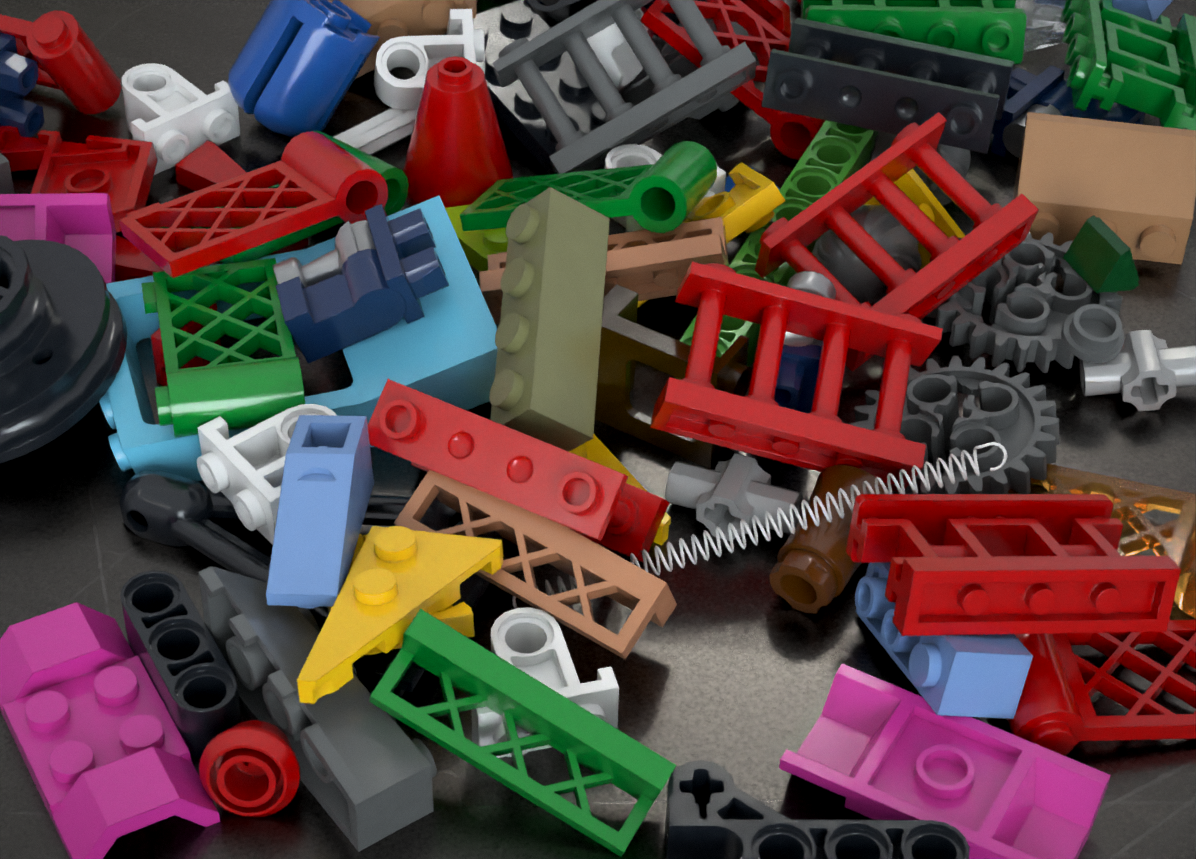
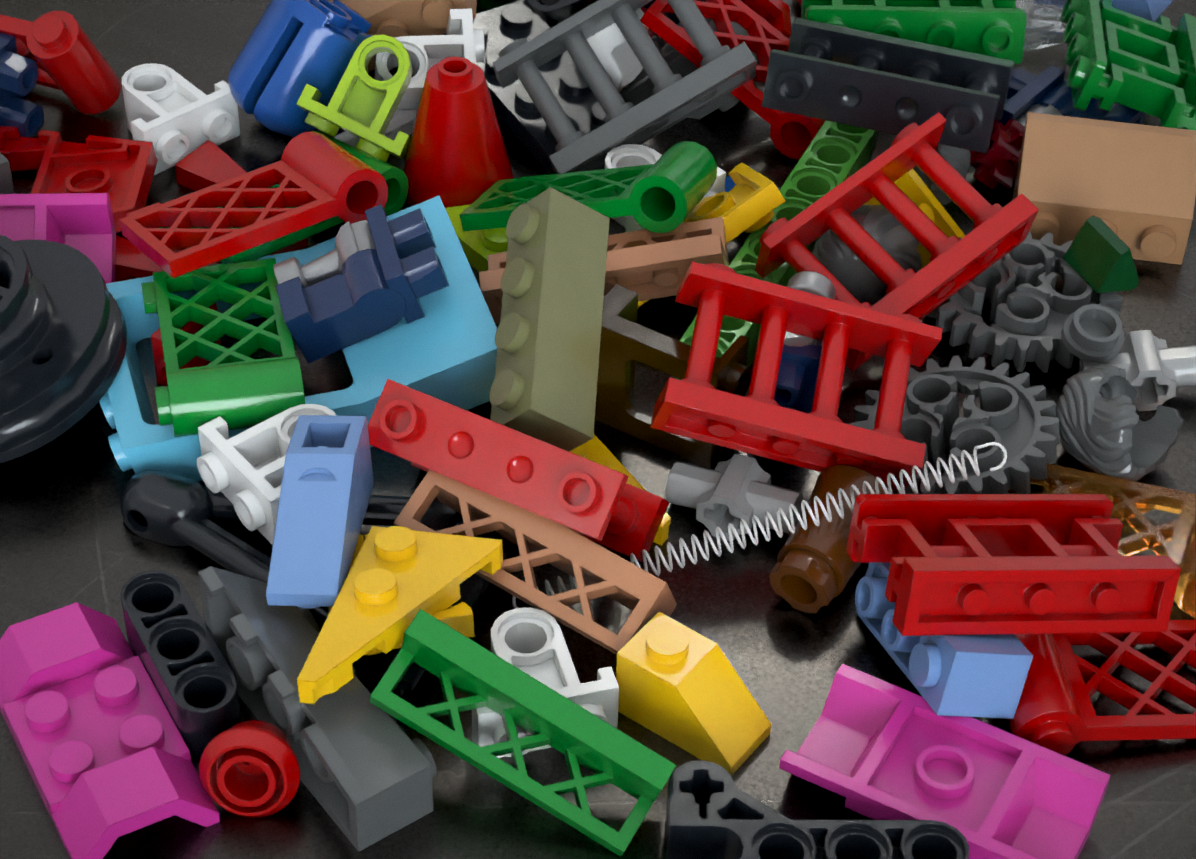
none -> lime pin [297,34,413,162]
none -> yellow slope [616,612,772,776]
none -> dark red gear [970,118,1025,190]
none -> dark grey hair [1056,364,1184,484]

